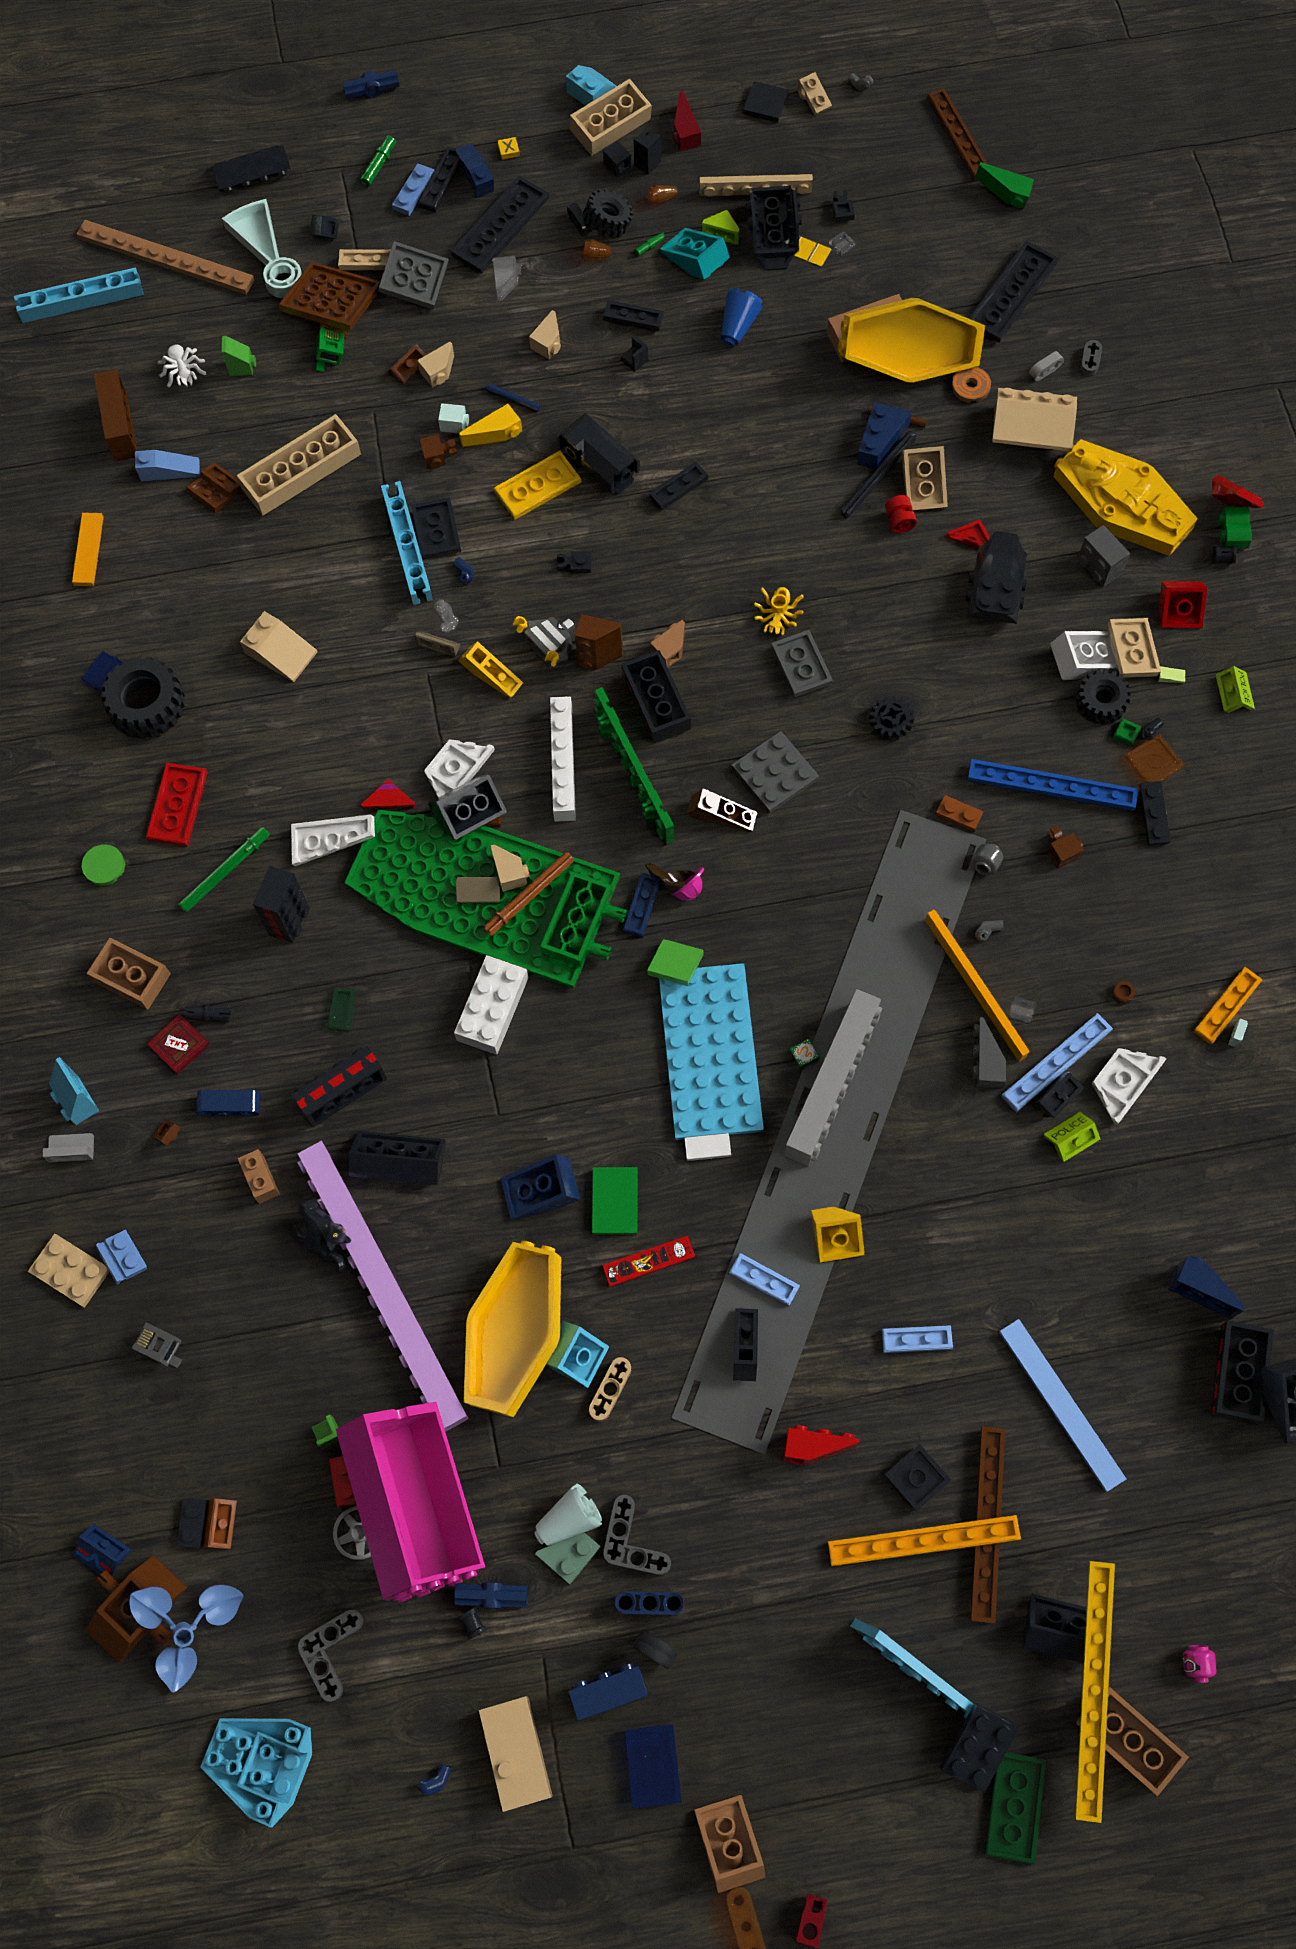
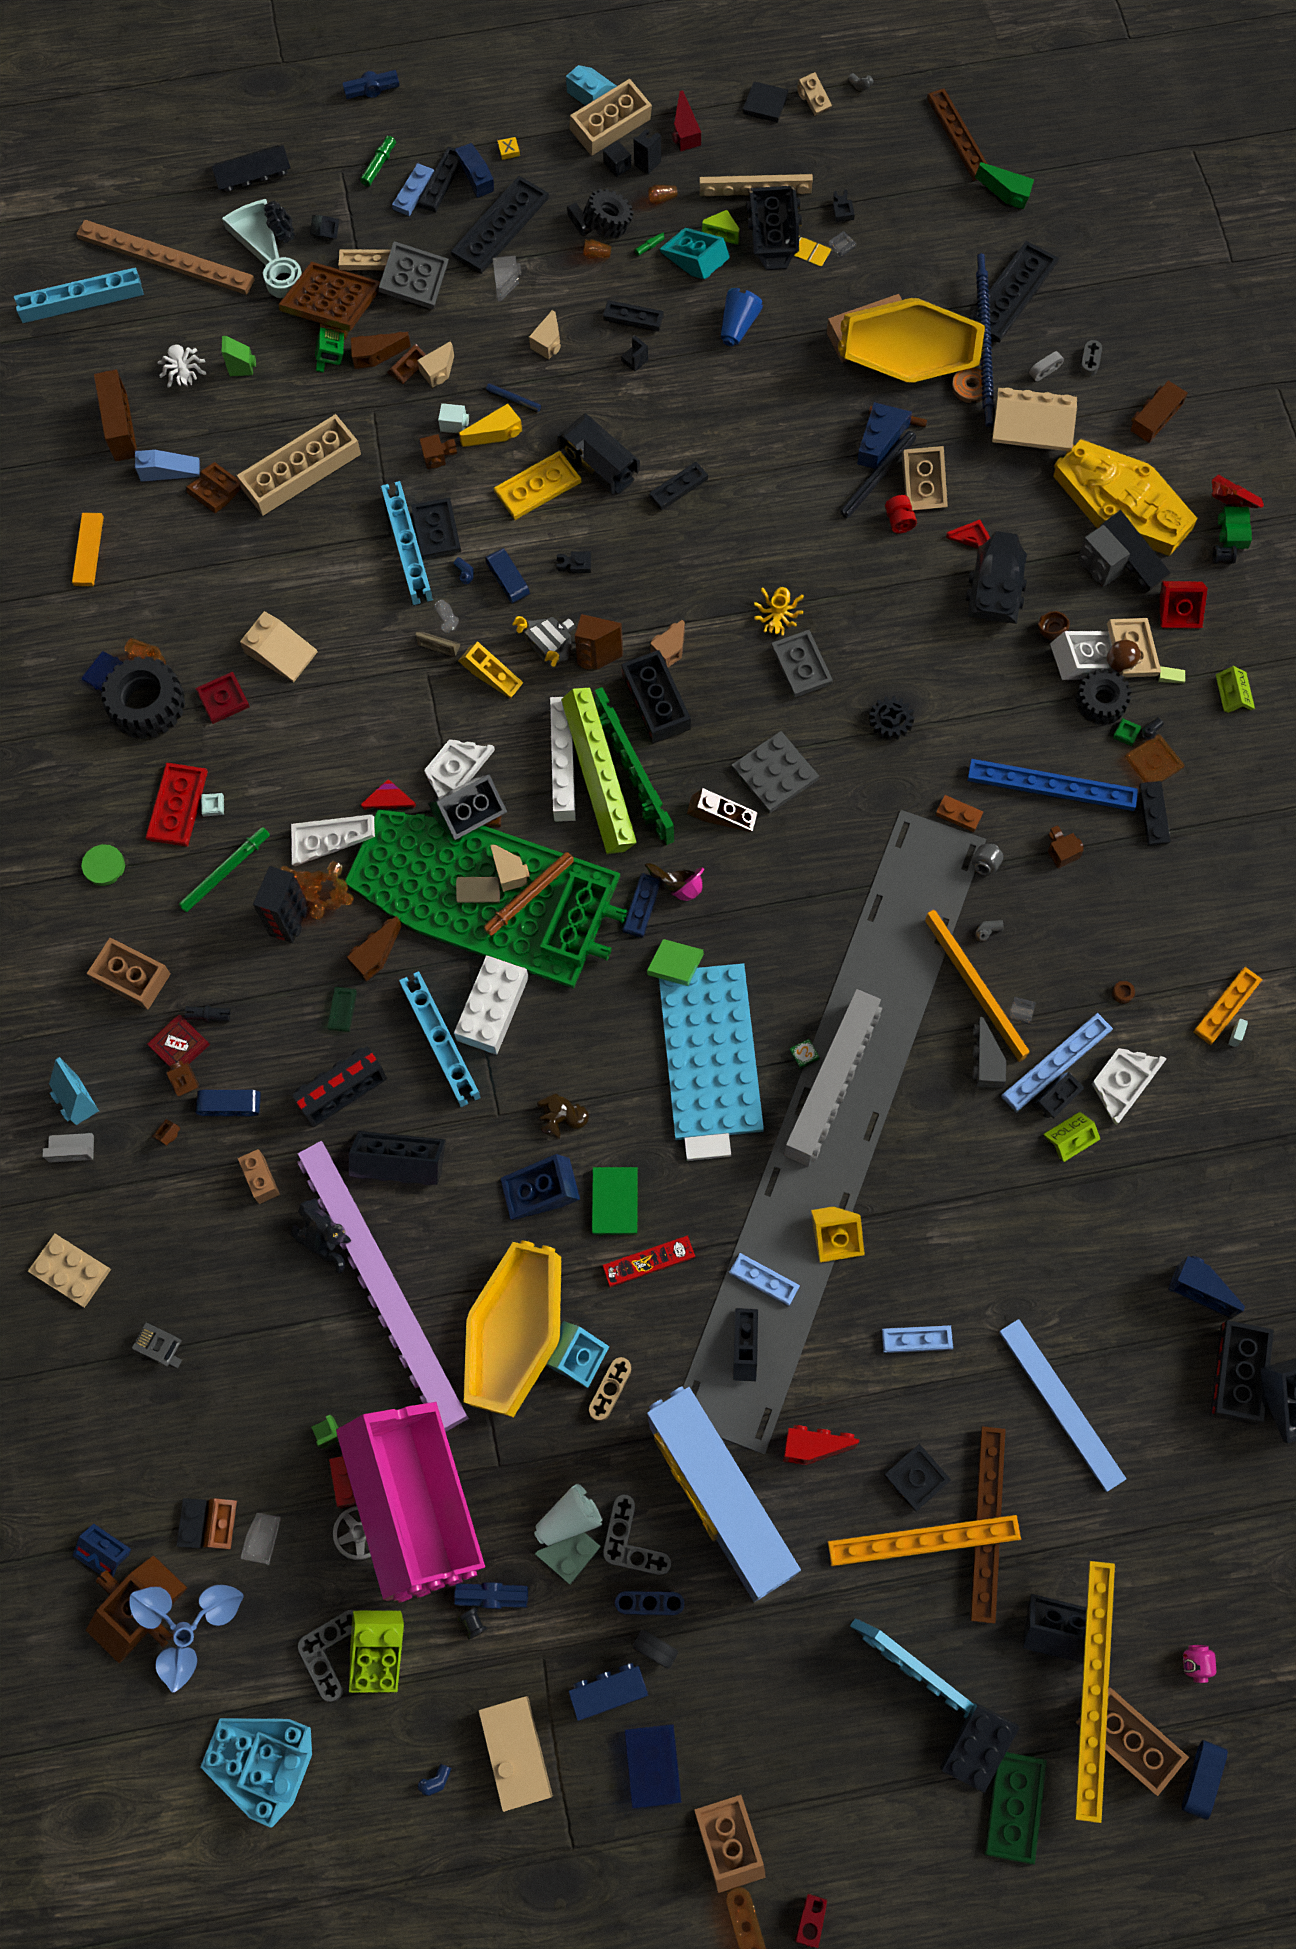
medium blue plate [96,1230,147,1284] -> none
none -> clear orange piece [124,638,166,665]
none -> reddish brown brick [167,1061,199,1096]
none -> dark red tile [195,672,250,724]
none -> light aqua tile [202,793,224,817]
none -> clear slope [240,1513,281,1565]
none -> black gear [264,200,295,244]
none -> clear orange piece [281,861,353,920]
none -> reddish brown slope [347,916,402,982]
none -> lime slope [349,1611,404,1692]
none -> reddish brown slope [351,332,411,369]
none -> medium azure piece [399,971,481,1107]
none -> dark blue beam [485,548,530,604]
none -> dark brown animal [537,1094,589,1139]
none -> lime brick [561,688,637,854]
none -> light blue panel [647,1386,801,1602]
none -> dark blue hose [976,253,995,427]
none -> reddish brown hair [1038,611,1070,641]
none -> black brick [1100,509,1171,591]
none -> reddish brown hair [1107,640,1141,672]
none -> reddish brown brick [1130,380,1188,443]
none -> dark blue beam [1182,1740,1228,1820]

